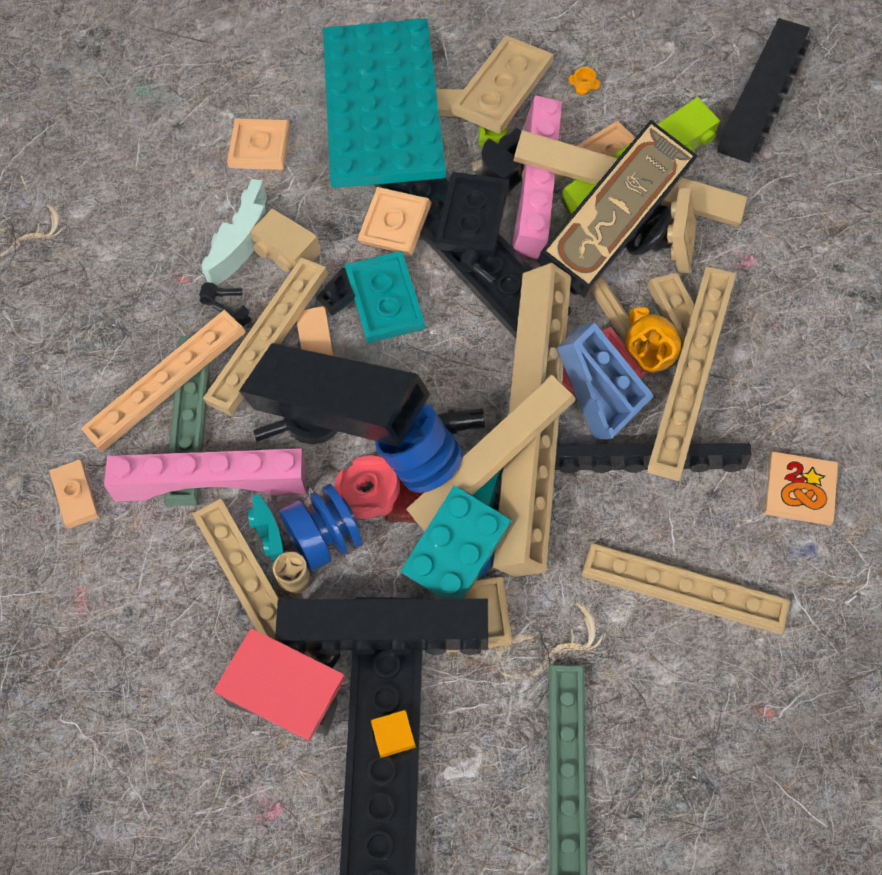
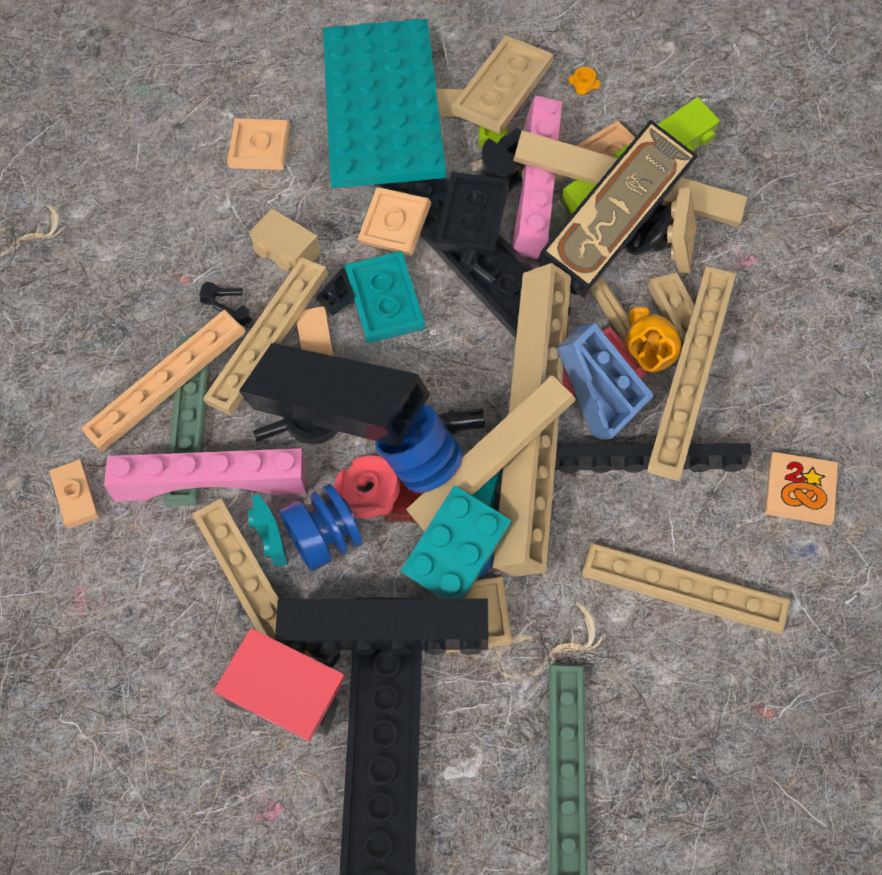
light aqua slope [202,179,267,285] -> none
tan wheel [273,552,311,595] -> none
light orange tile [371,710,416,758] -> none
black brick [717,18,811,163] -> none

